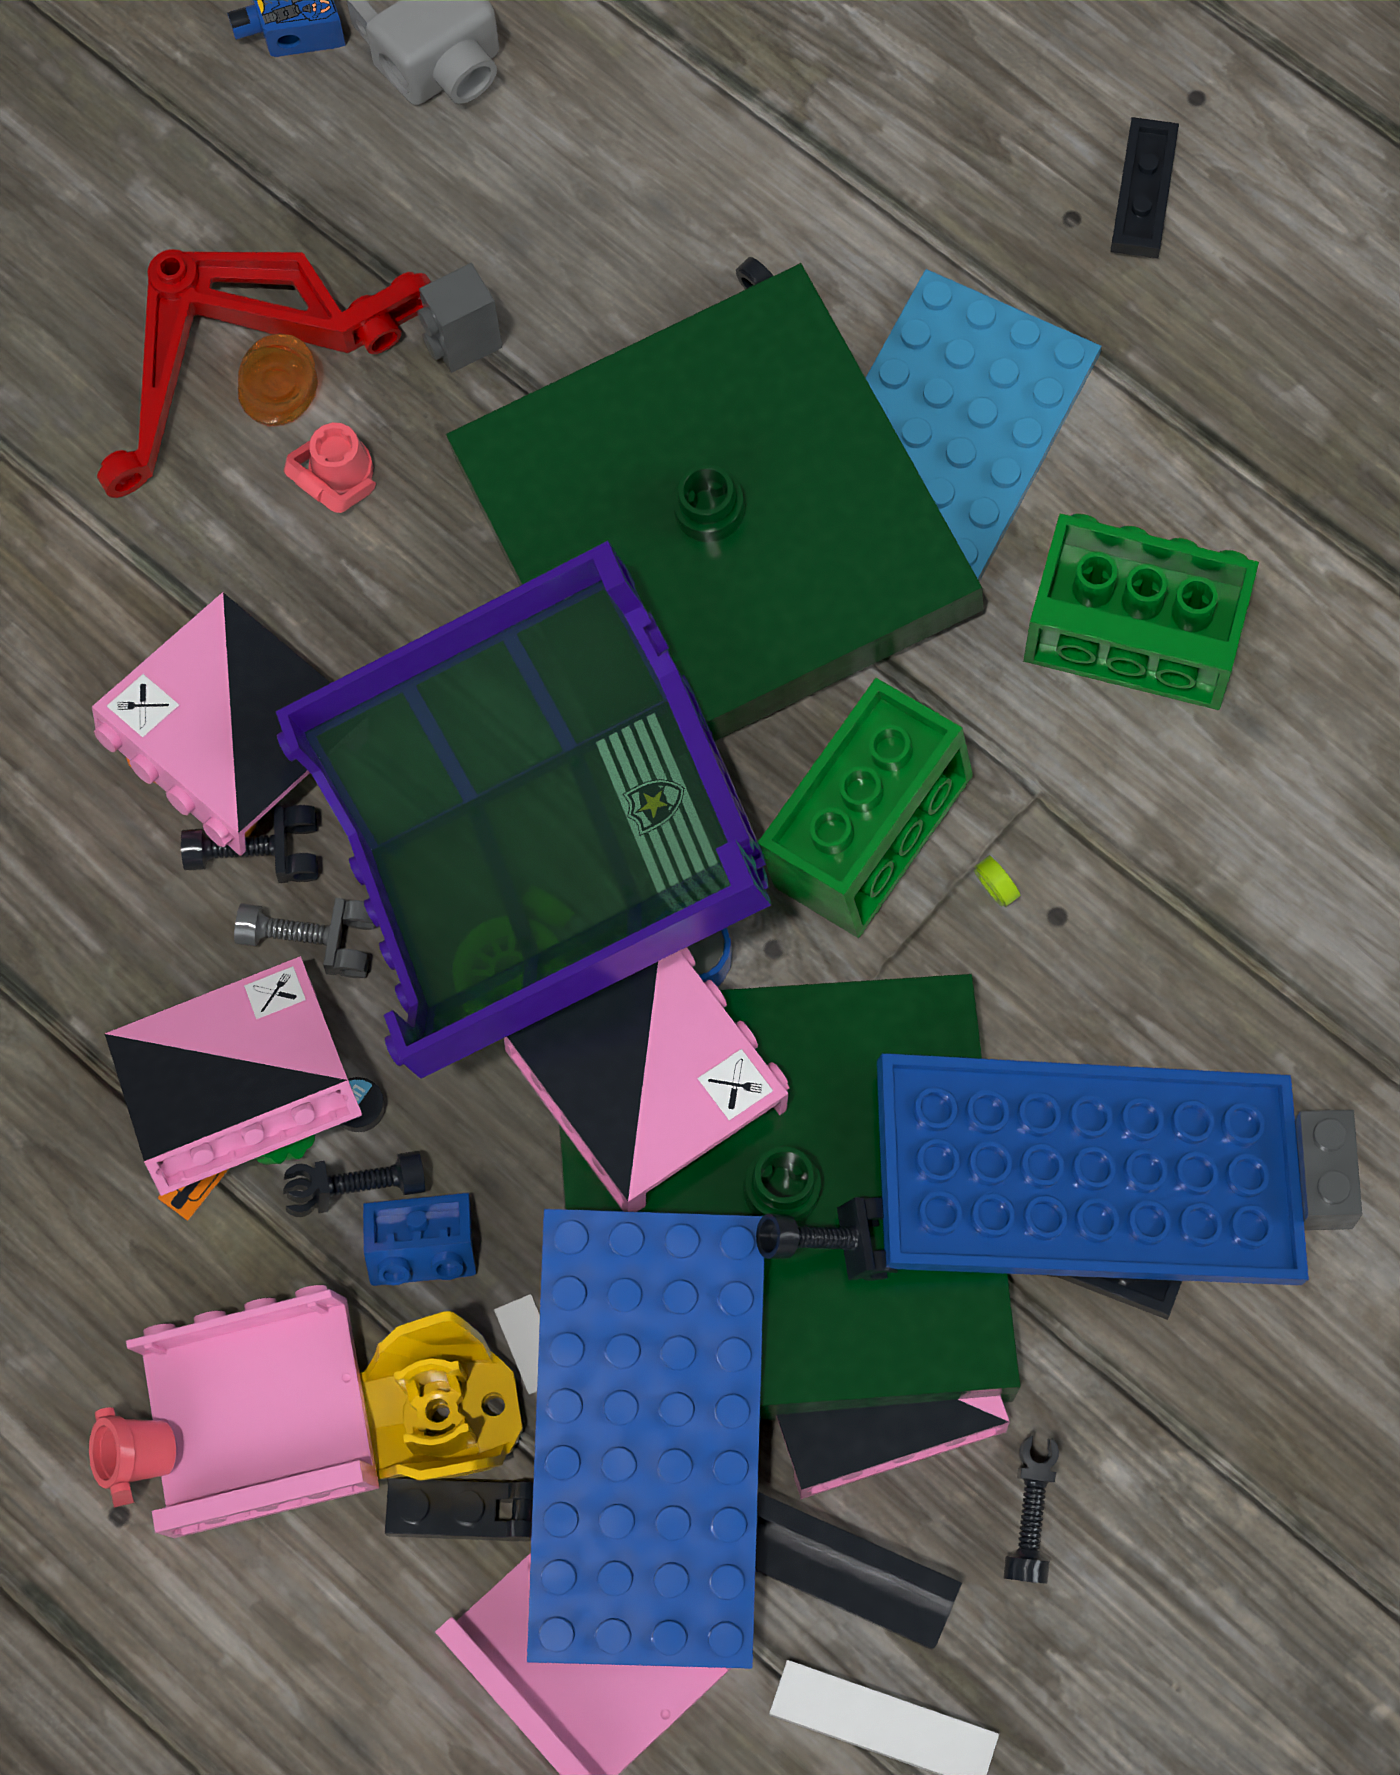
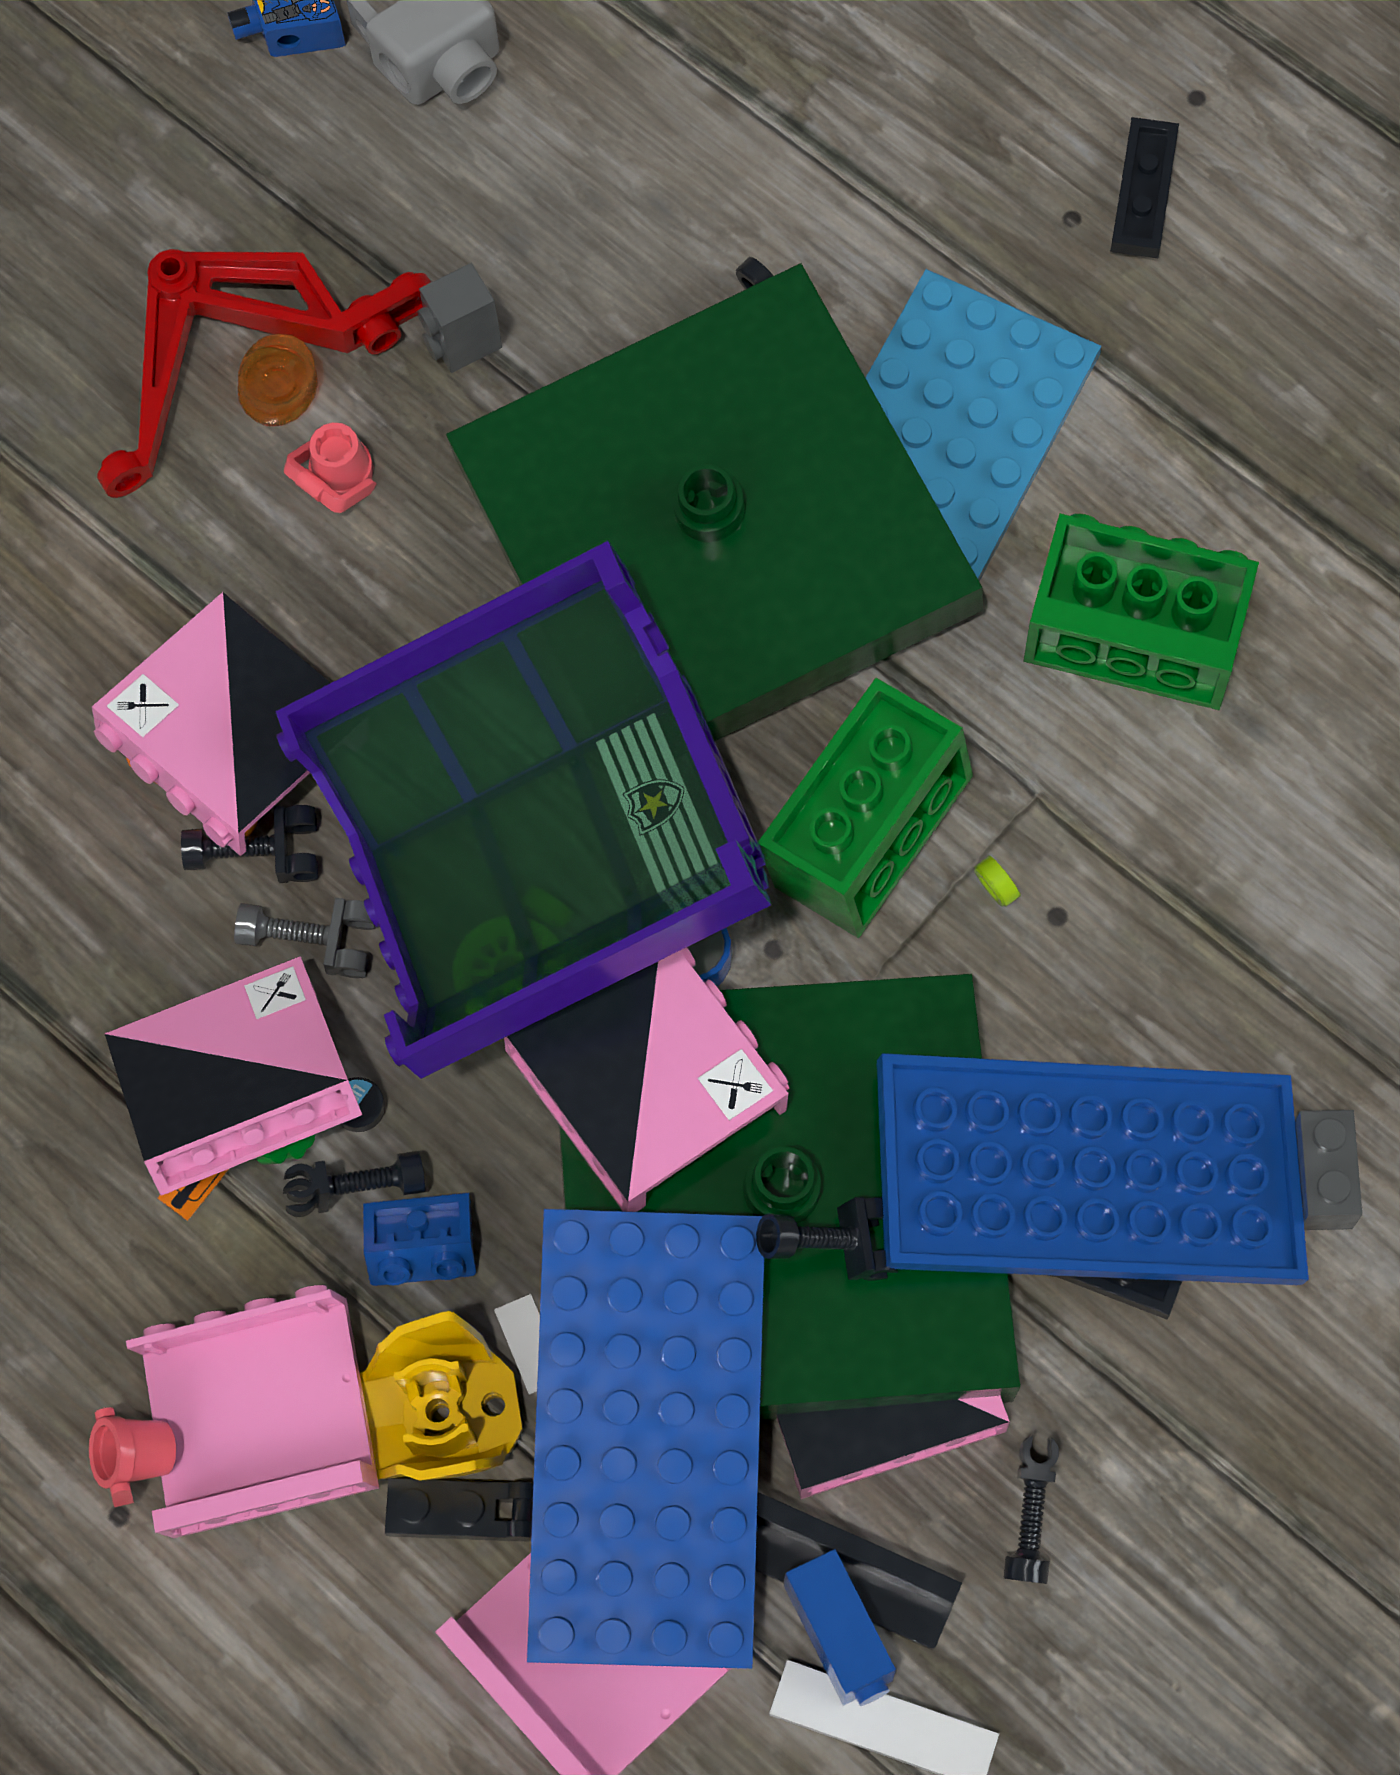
none -> blue brick [784,1549,896,1706]

